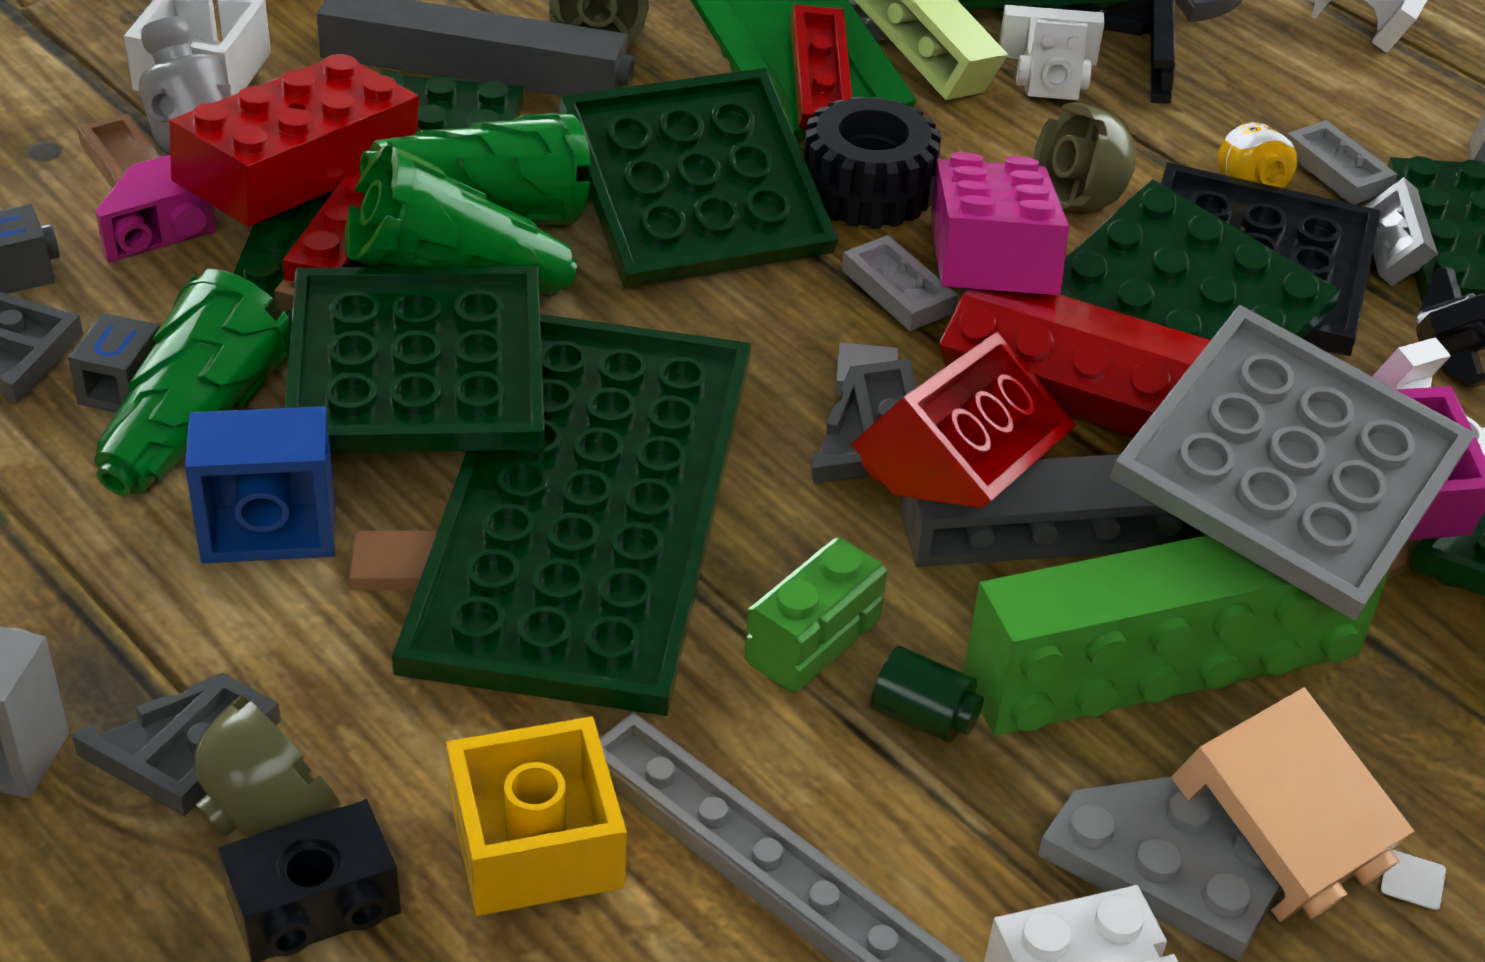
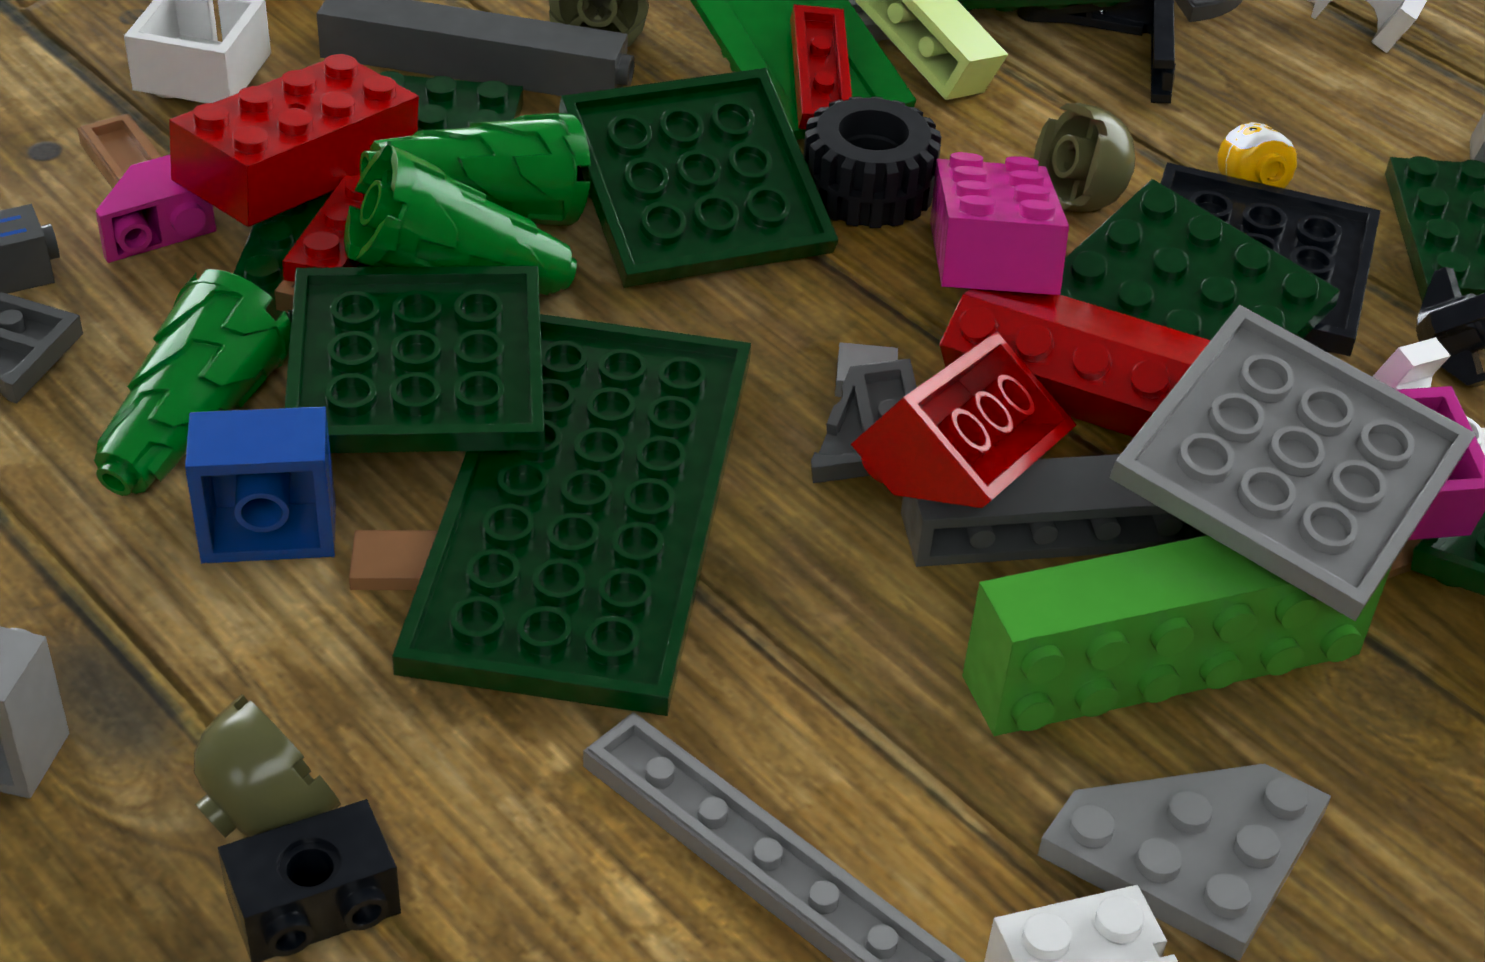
dark grey brick [68,312,160,413] -> none
dark grey wing [72,673,281,816] -> none
light grey piece [139,16,231,155] -> none
yellow brick [446,716,627,916] -> none
bright green brick [744,537,888,693] -> none
light grey piece [842,235,958,331] -> none
dark green brick [871,645,984,743] -> none
white tile [999,5,1105,100] -> none
light nougat panel [1171,687,1414,922] -> none
light grey piece [1286,120,1397,204] -> none
light grey piece [1364,177,1438,287] -> none
white sticker [1381,850,1446,910] -> none

